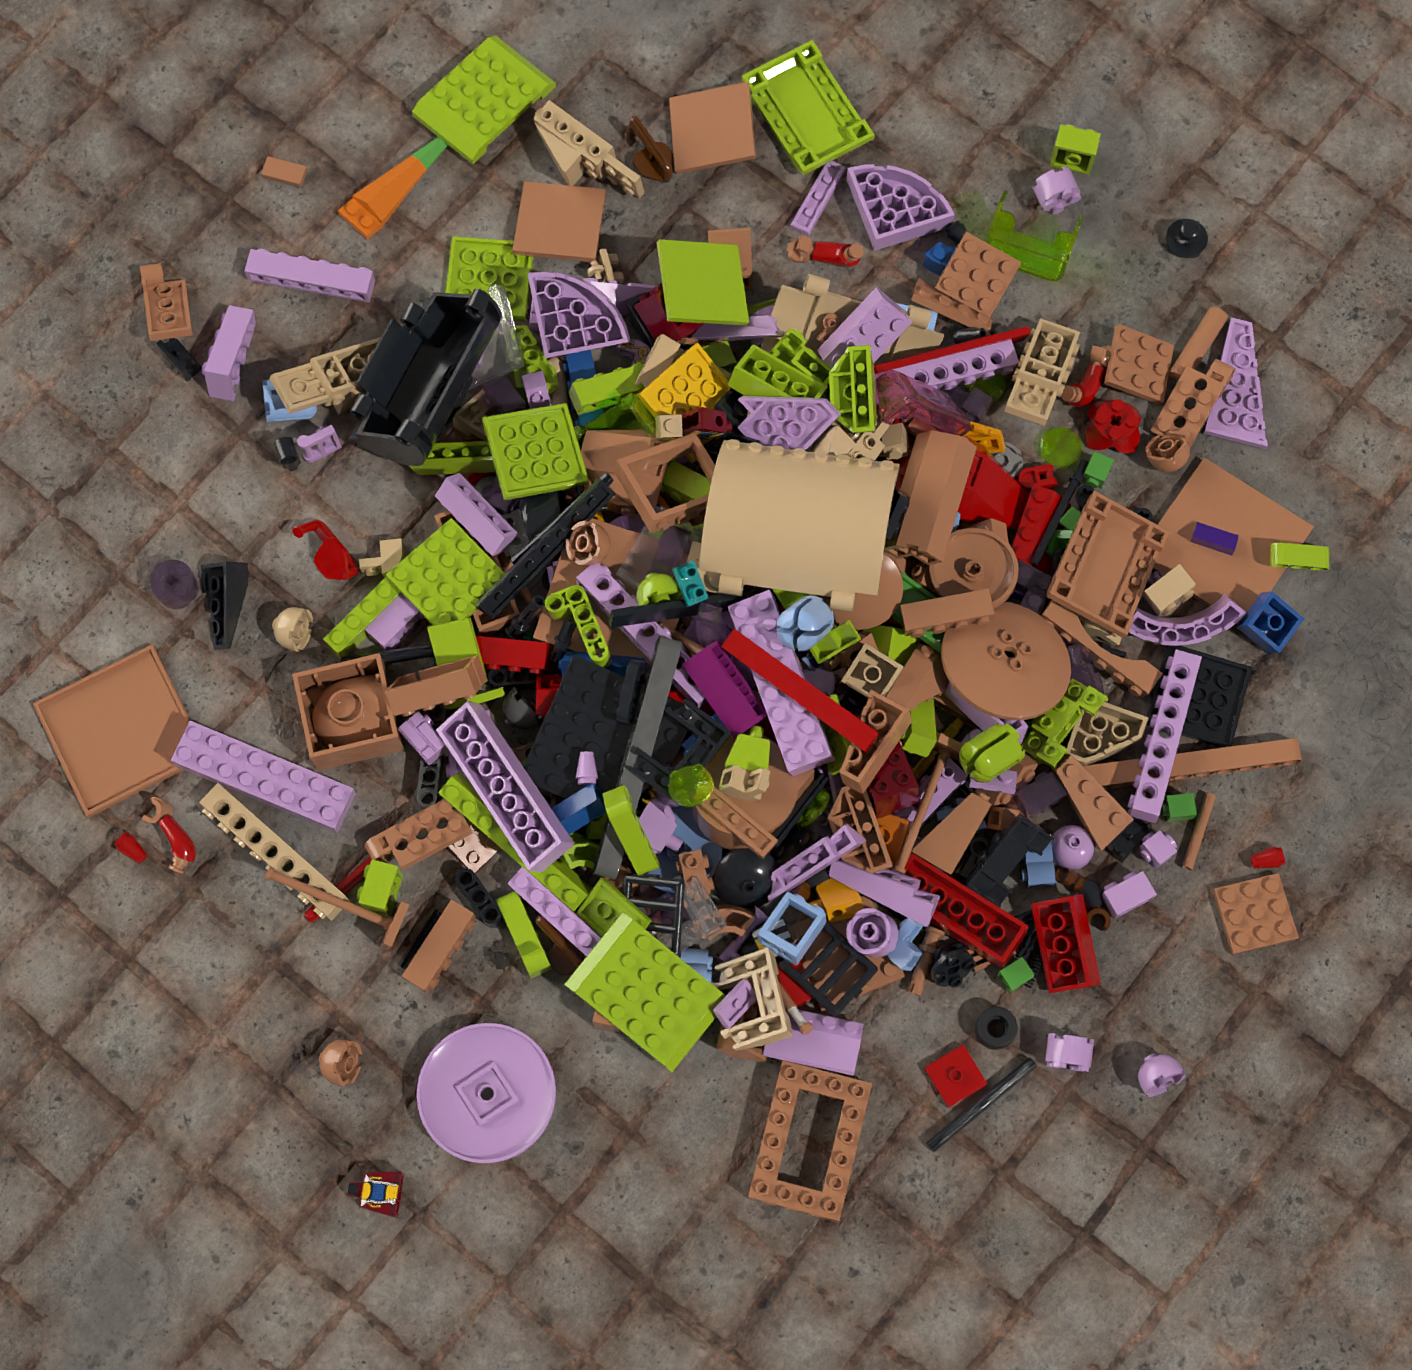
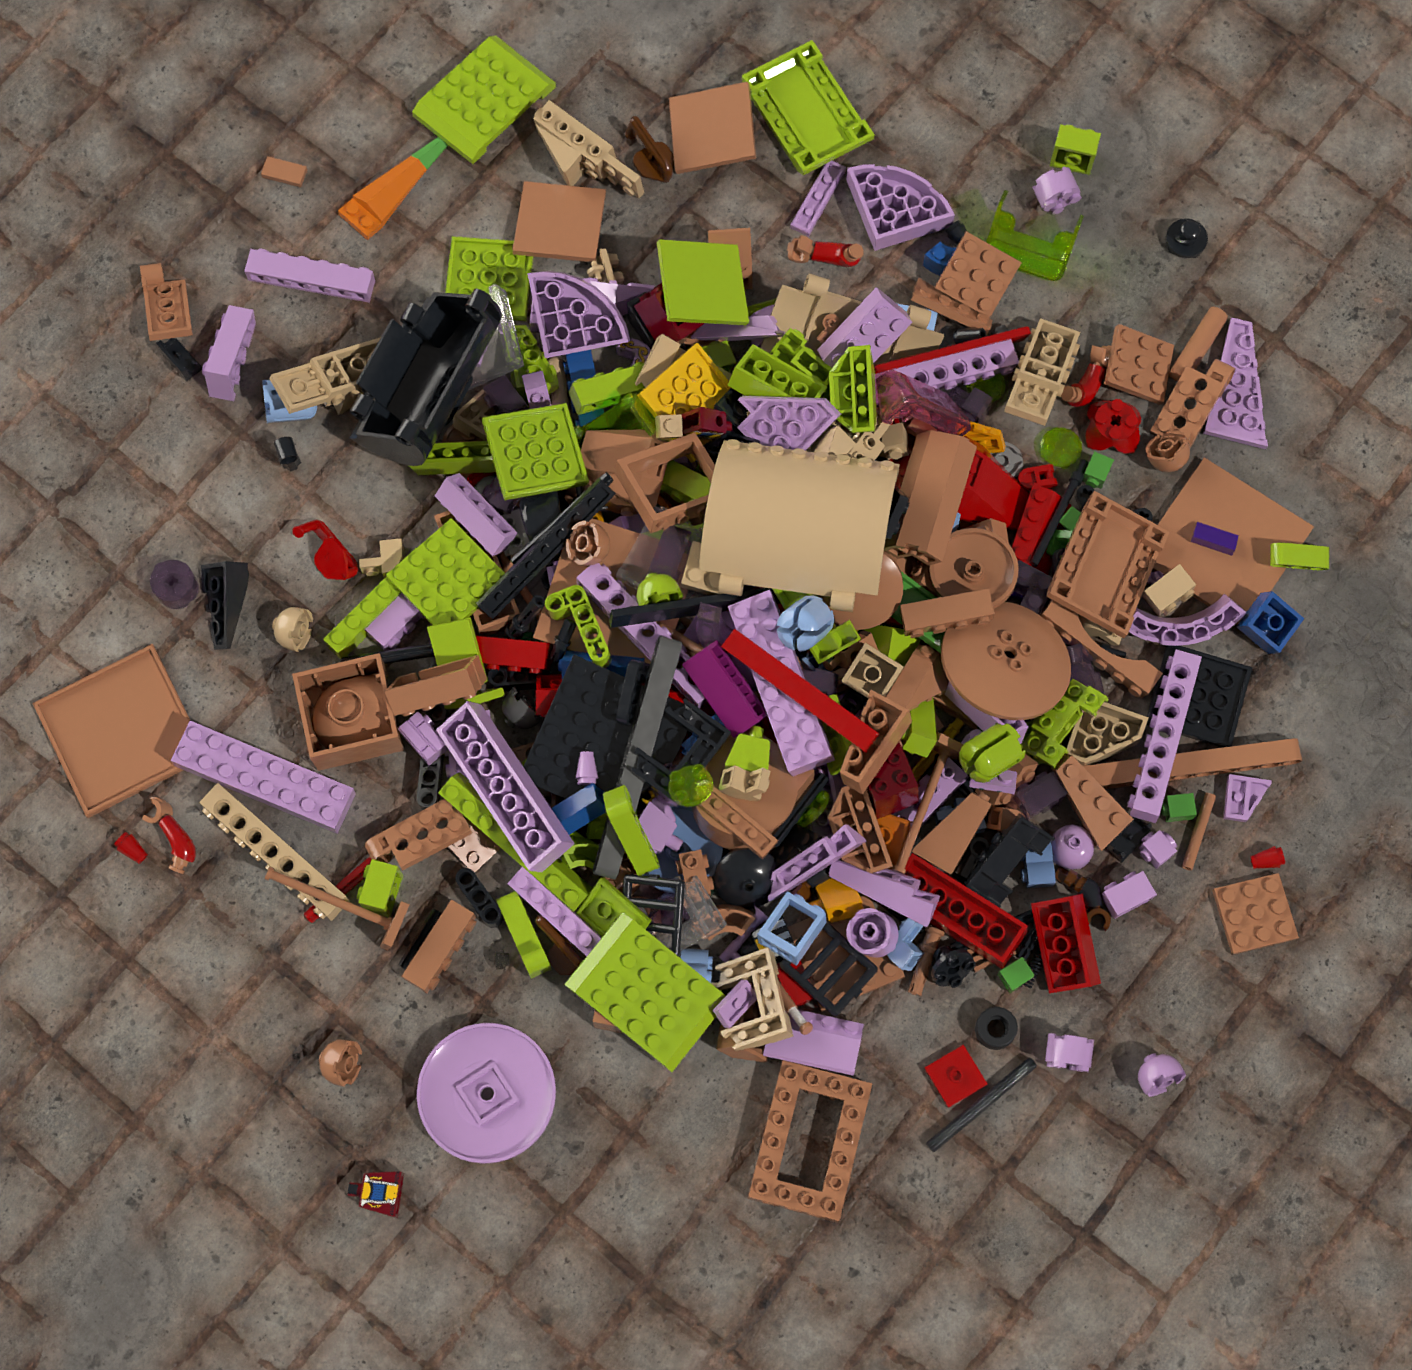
lavender plate [297,424,342,463] -> none
teal hips [672,560,708,607] -> none
none -> lavender wing [1223,774,1272,822]

